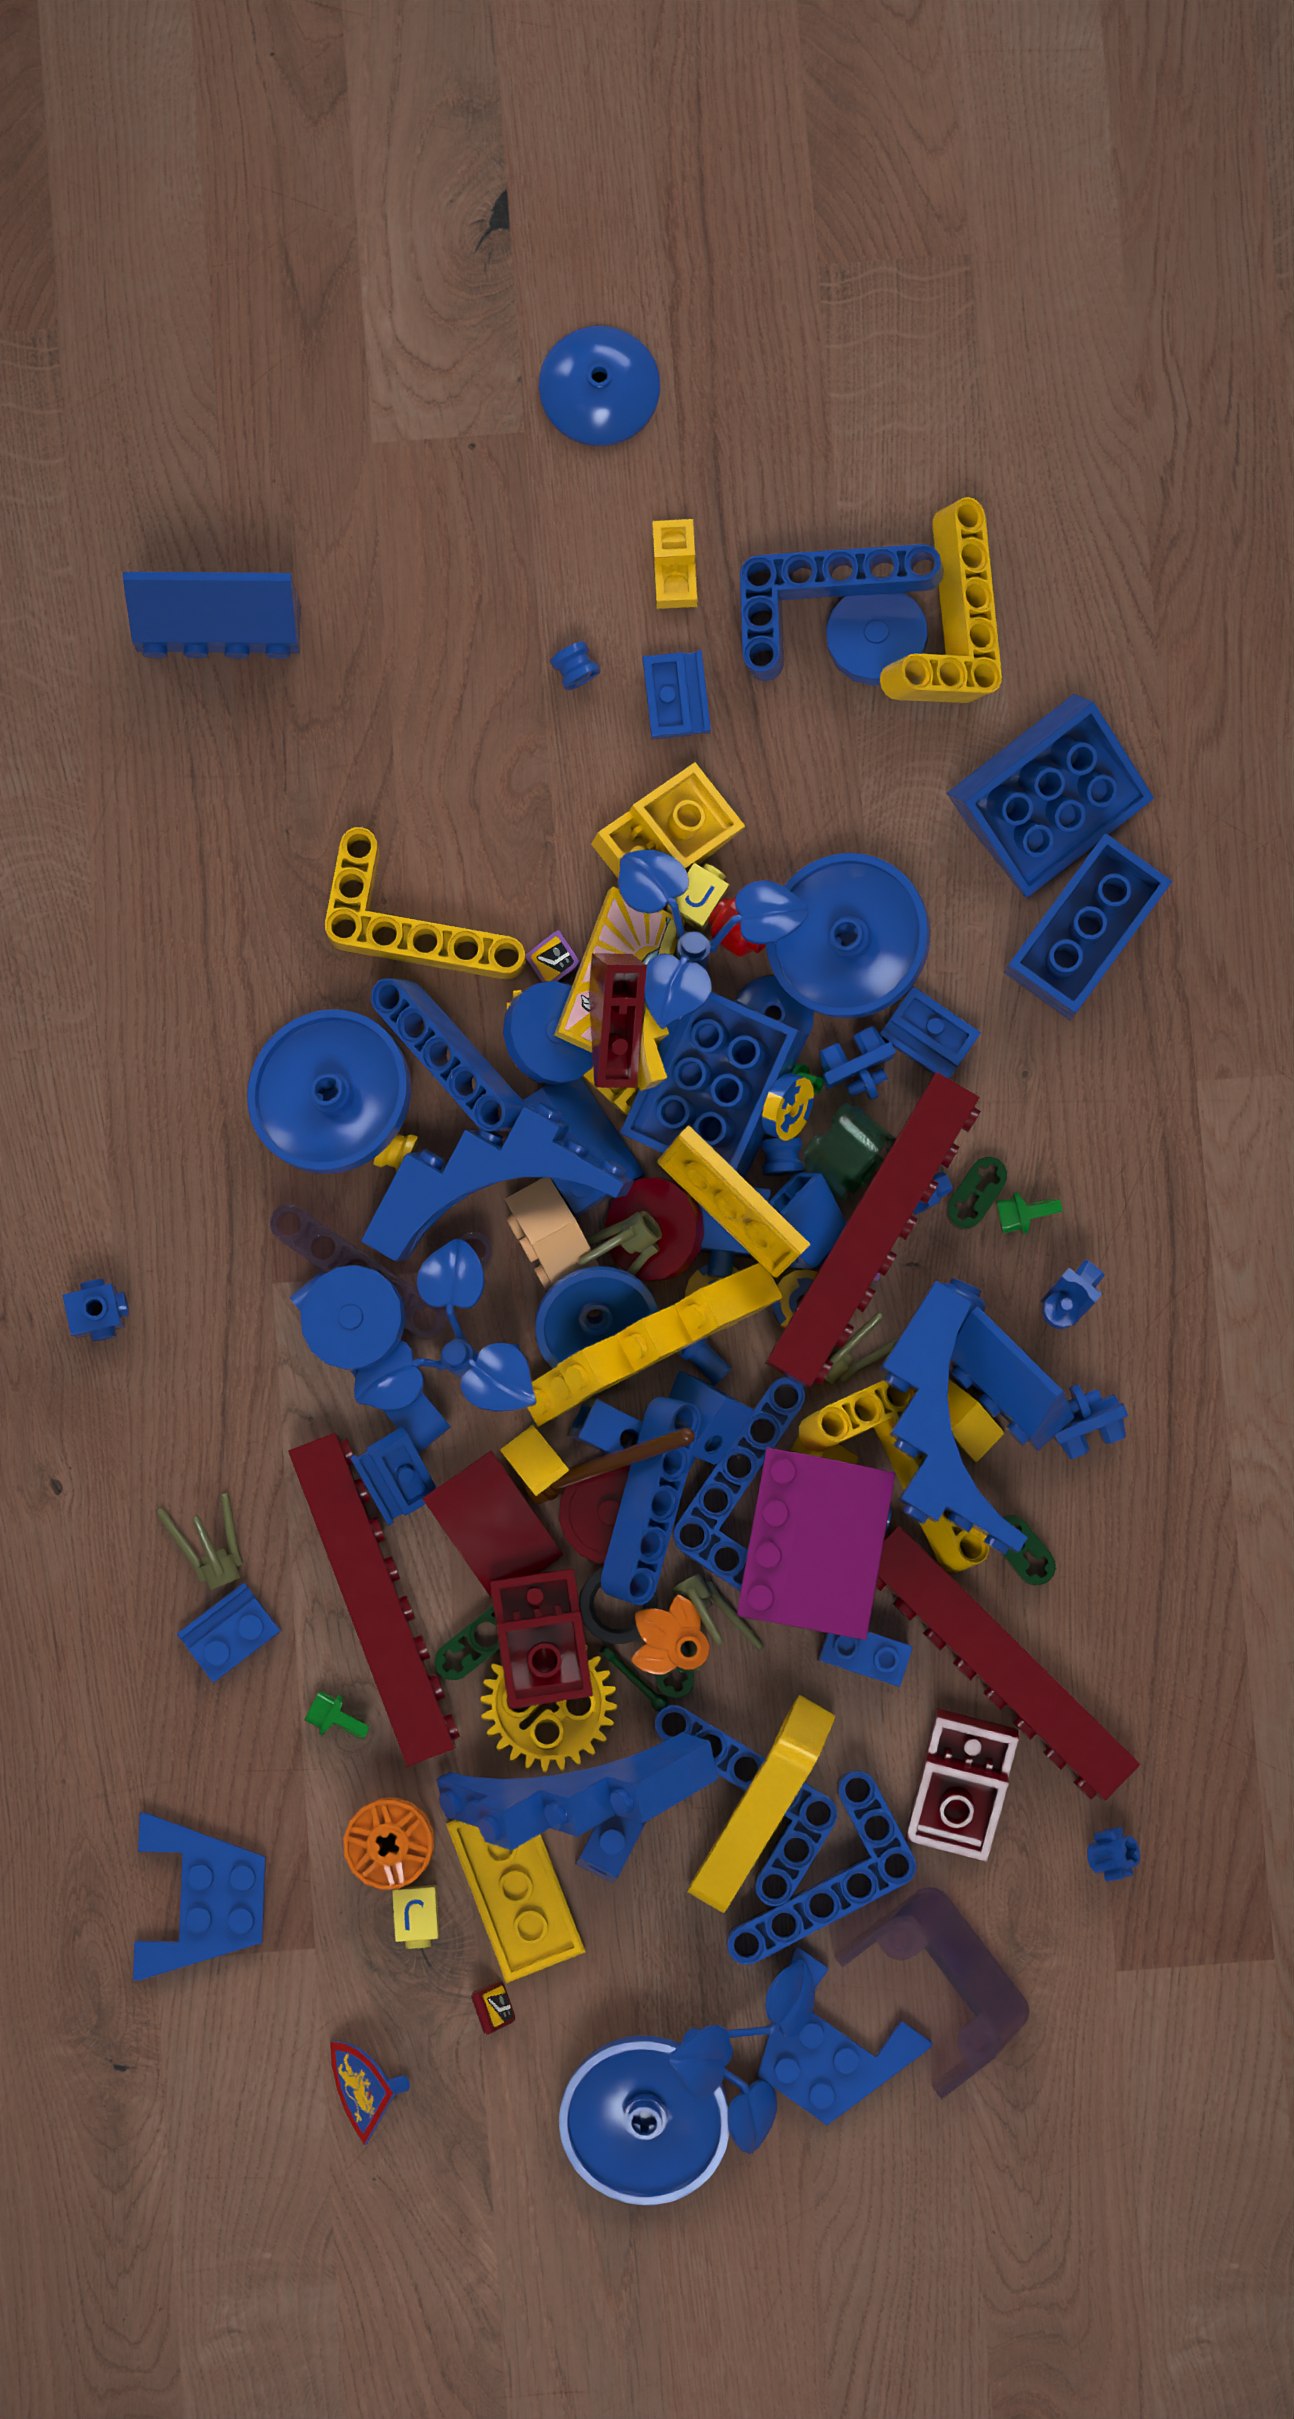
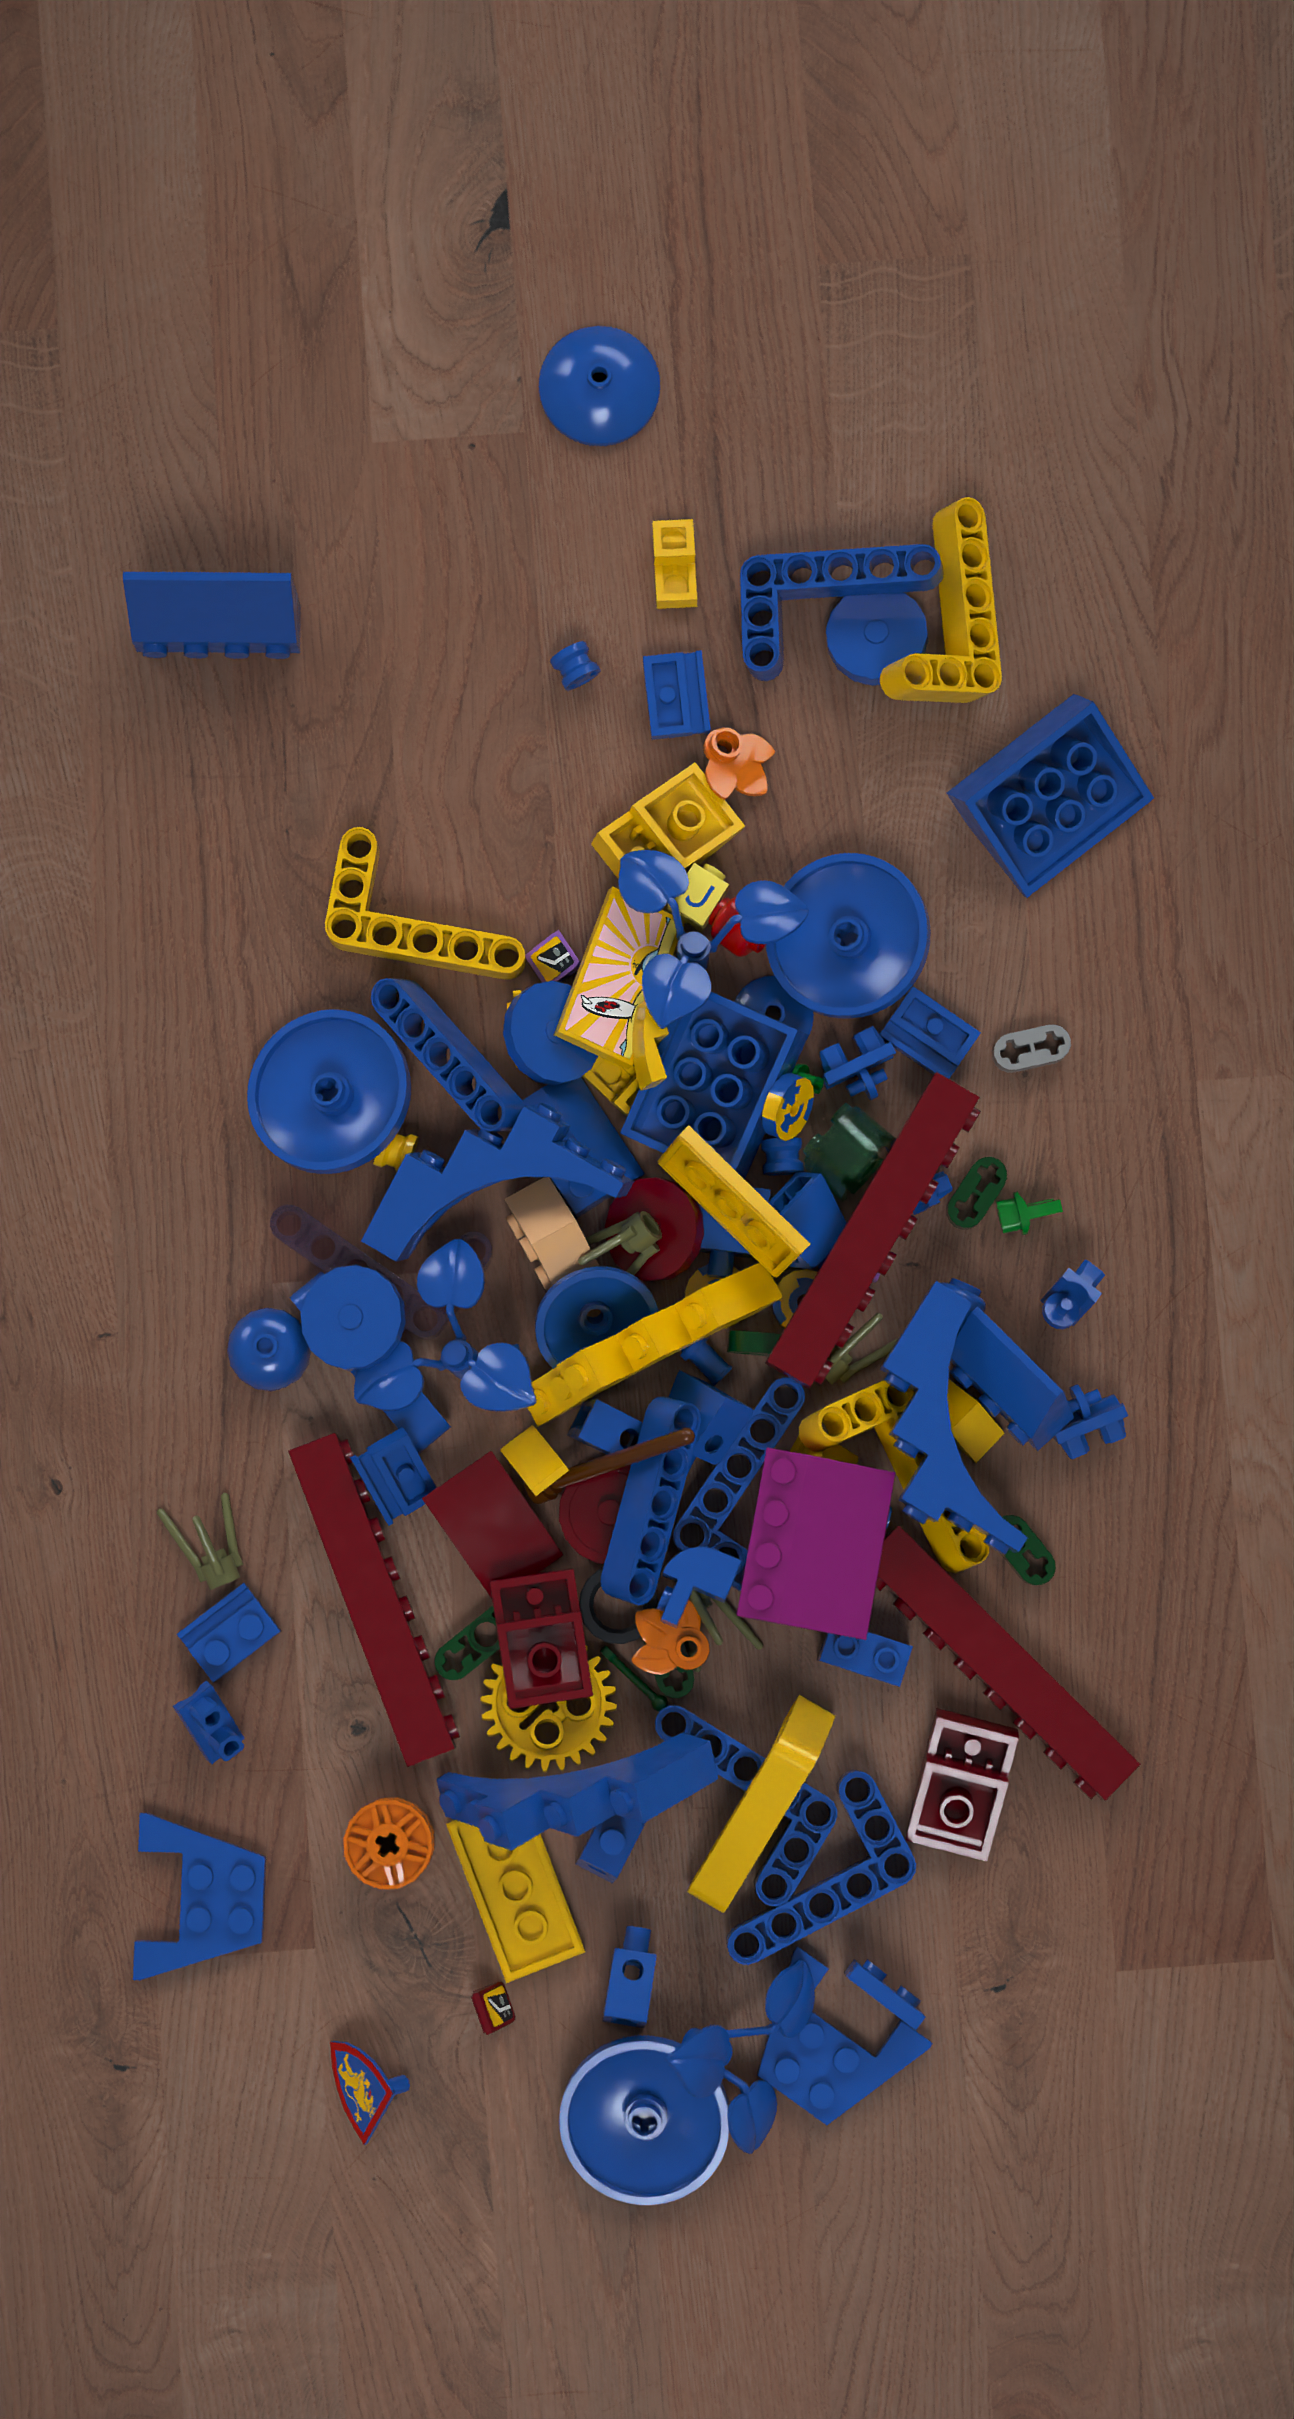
blue brick [62,1279,130,1342] -> none
green piece [304,1691,370,1739] -> none
light yellow brick [392,1885,440,1949] -> none
dark red slope [589,953,647,1088] -> none
clear purple windscreen [834,1886,1029,2100] -> none
blue brick [1004,833,1172,1021] -> none
blue gear [1087,1827,1140,1882] -> none
none -> blue hips [173,1680,245,1764]
none -> blue cylinder [227,1307,311,1392]
none -> blue torso [602,1926,657,2028]
none -> blue brick [657,1547,742,1628]
none -> orange plate [703,727,775,800]
none -> dark green beam [727,1331,781,1357]
none -> blue plate [844,1959,926,2031]
none -> light grey beam [992,1025,1071,1073]

